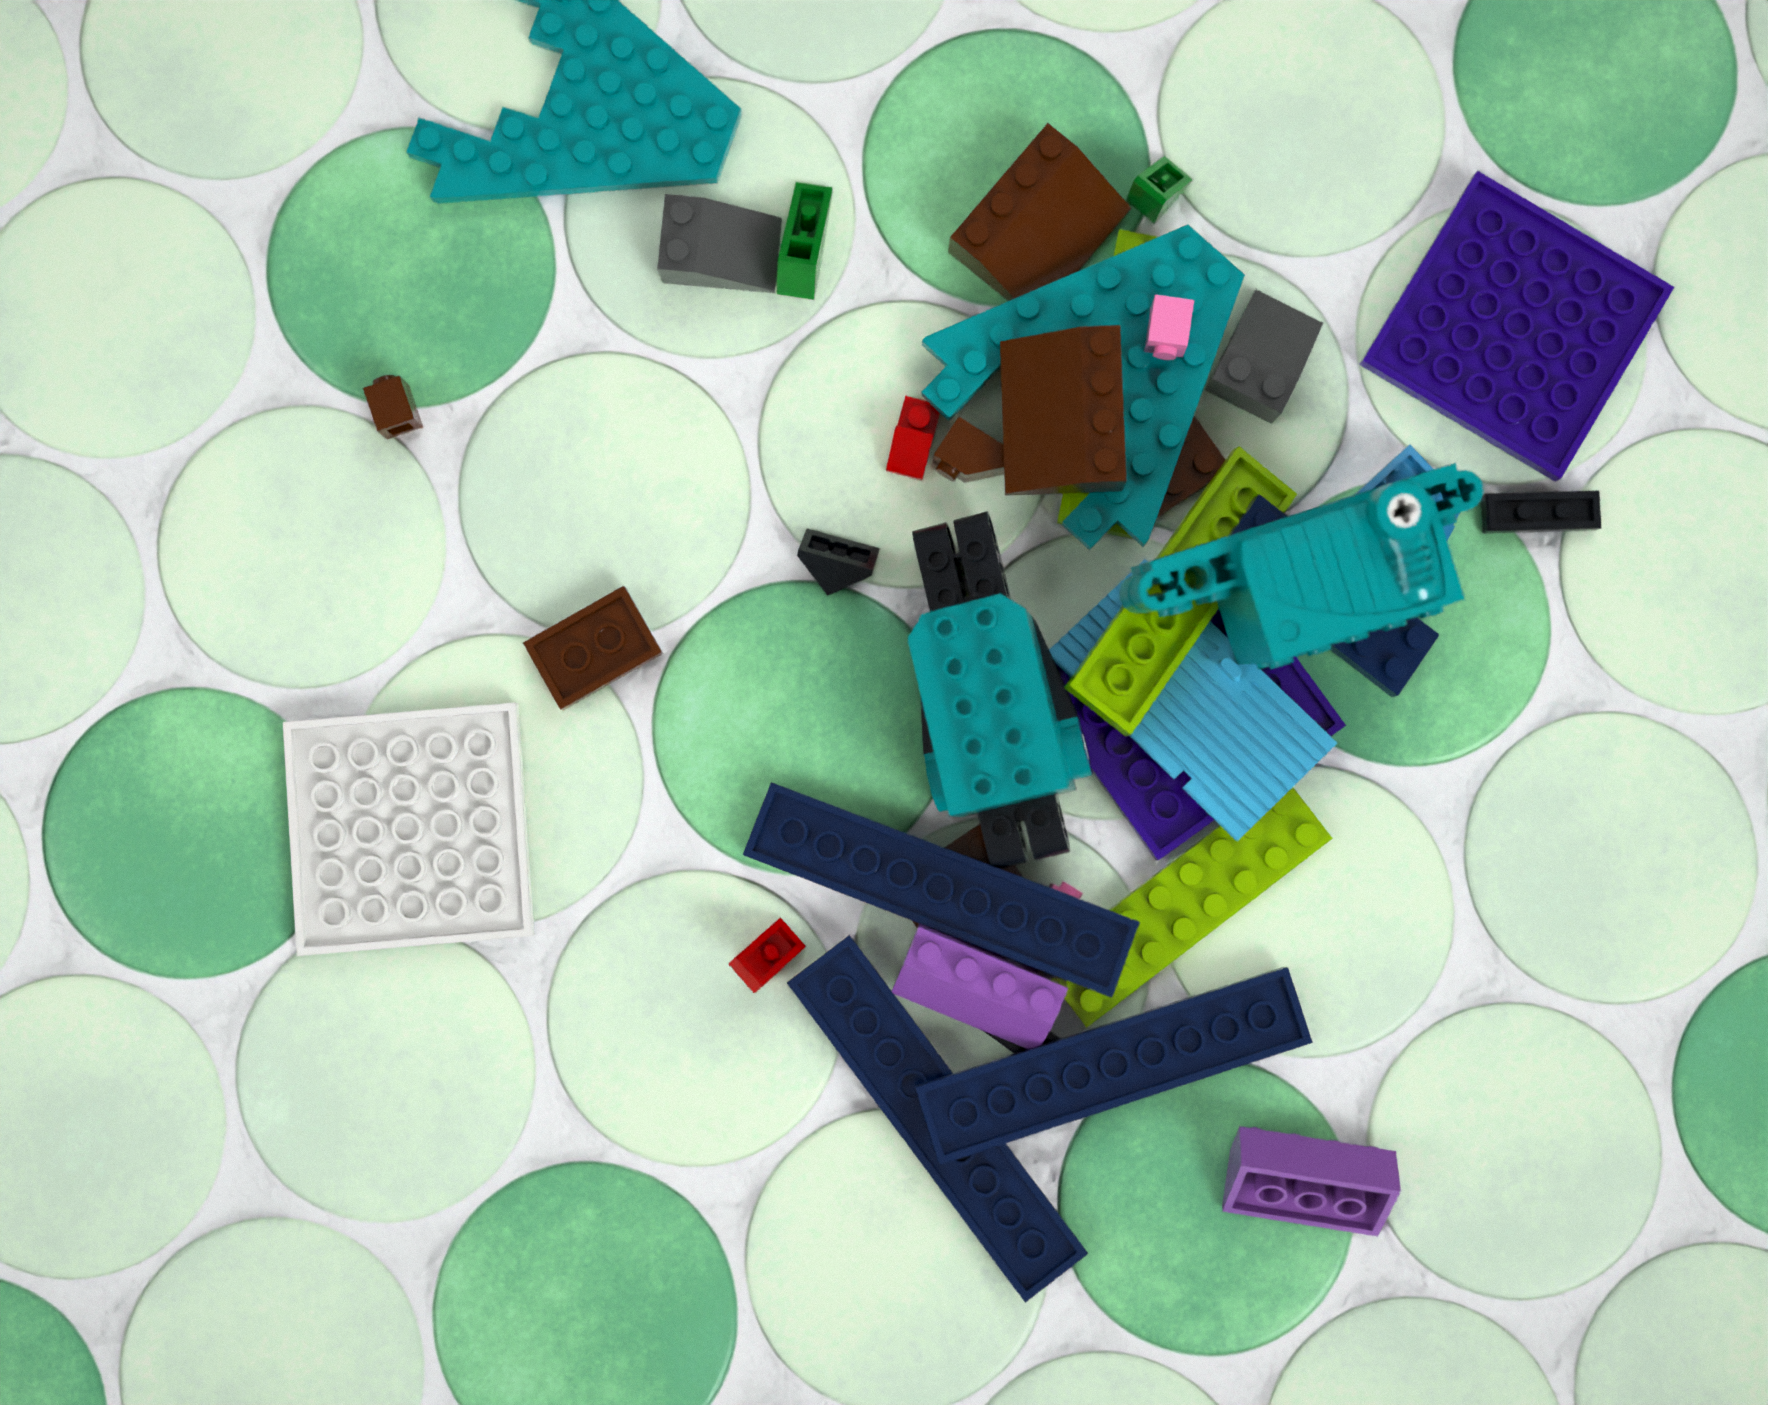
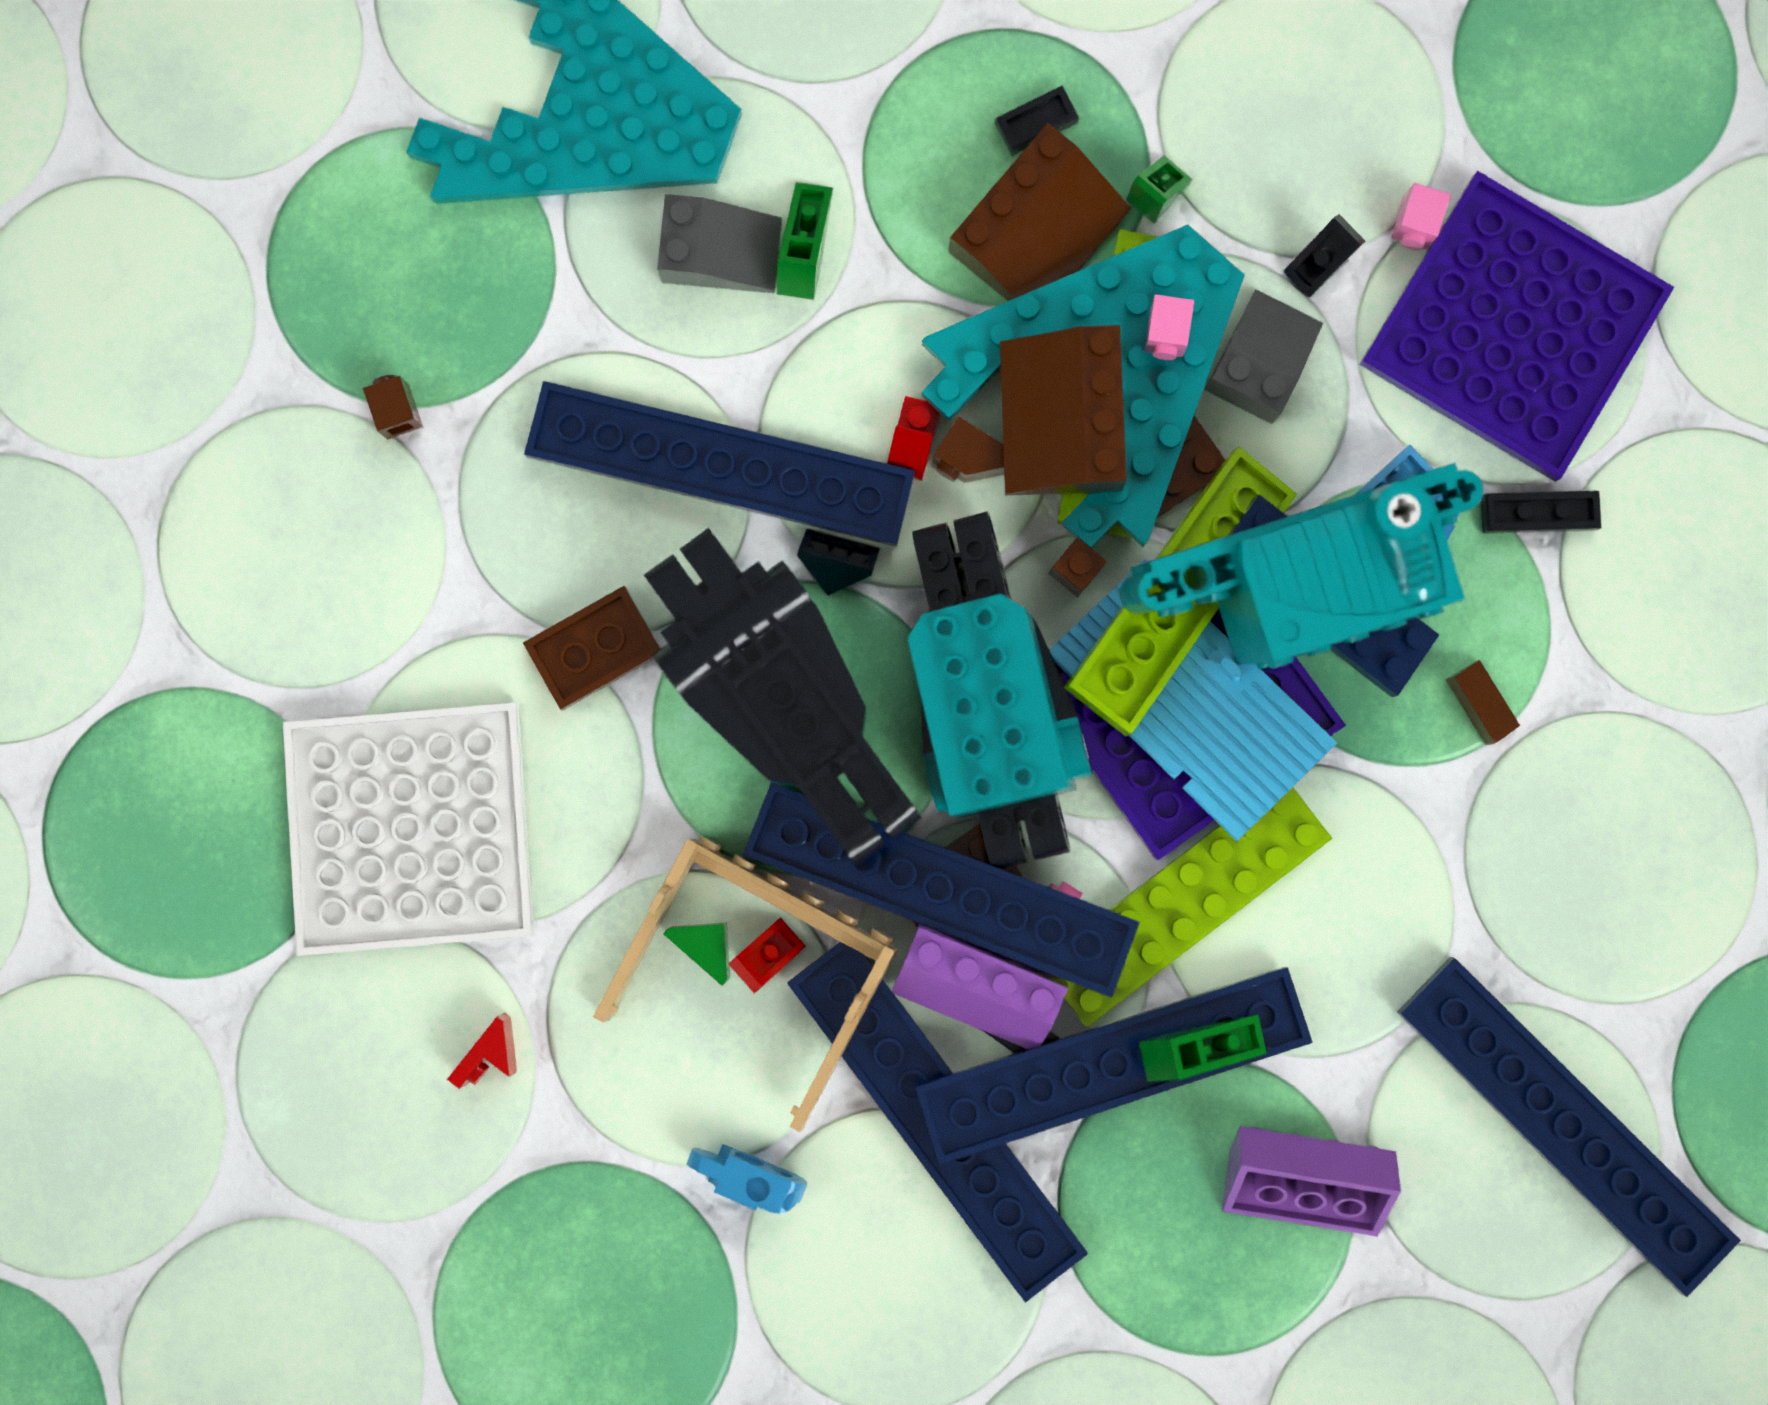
none -> red slope [447,1013,517,1089]
none -> dark blue plate [524,381,915,547]
none -> tan piece [593,836,898,1133]
none -> black piece [644,528,922,866]
none -> green slope [663,922,730,986]
none -> dark azure piece [686,1144,808,1214]
none -> black tile [995,85,1079,155]
none -> reddish brown brick [1048,537,1107,598]
none -> green slope [1139,1014,1267,1082]
none -> black slope [1283,214,1366,298]
none -> bright pink brick [1391,183,1451,249]
none -> dark blue plate [1397,957,1741,1297]
none -> reddish brown slope [1446,660,1520,745]

